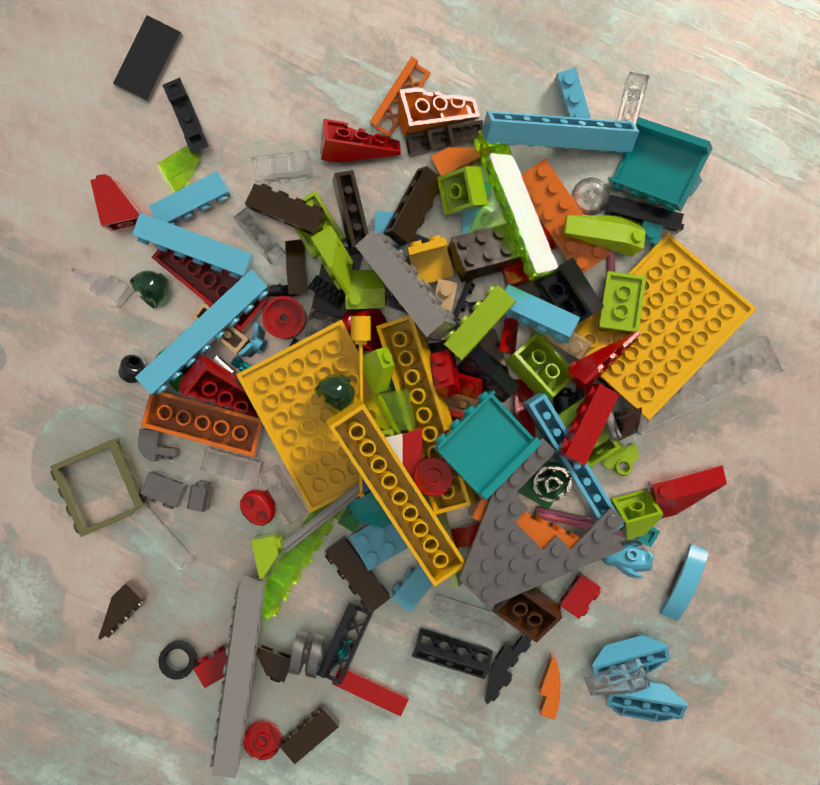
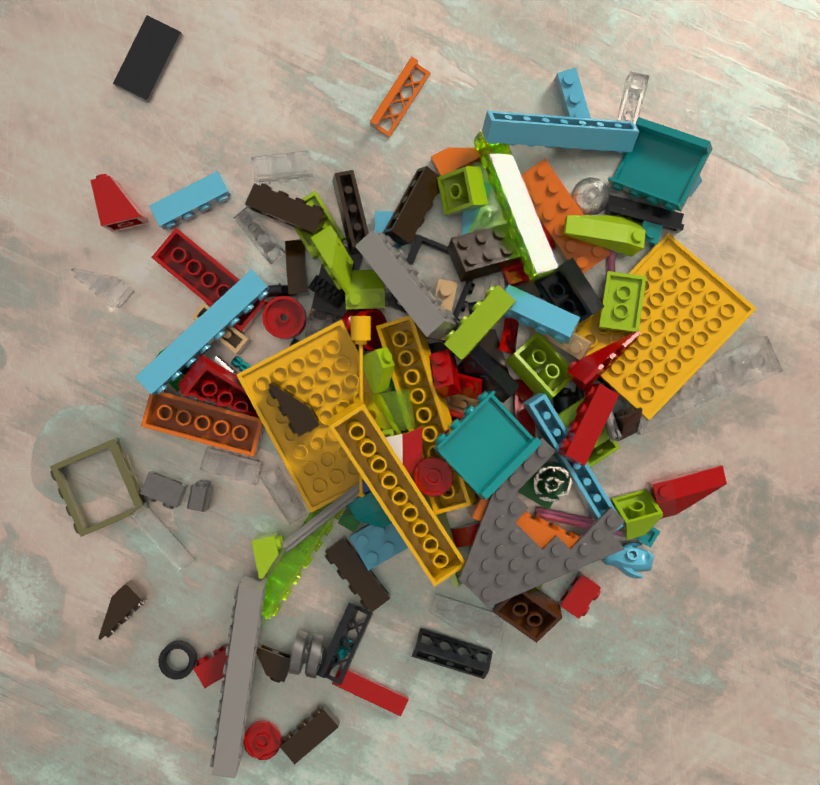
black head [118,355,146,383] -> none
clear green cylinder [130,270,168,309] -> none
medium azure brick [132,213,254,279] -> none
flat silver brick [138,428,180,462] -> none
clear neon green wing [158,145,202,192] -> none
black slope [162,77,209,154] -> none
medium azure animal [237,322,267,358] -> none
red piece [240,490,276,526] -> none
clear green cylinder [314,374,355,411] -> none
red wedge [320,119,401,162] -> none
medium azure brick [391,561,433,613] -> none
orange wedge [398,88,480,136] -> none
dark brown slope [405,120,485,155] -> none
yellow bracket [407,235,454,283] -> none
black slope [484,633,532,704] -> none
orange slope [538,653,561,720] -> none
clear slope [584,658,650,696] -> none
medium azure wedge [592,635,670,682] -> none
lime plate [602,441,638,476] -> none
medium azure wedge [606,678,688,722] -> none
medium azure slope [660,544,709,621] -> none
none -> dark brown slope [268,382,321,436]

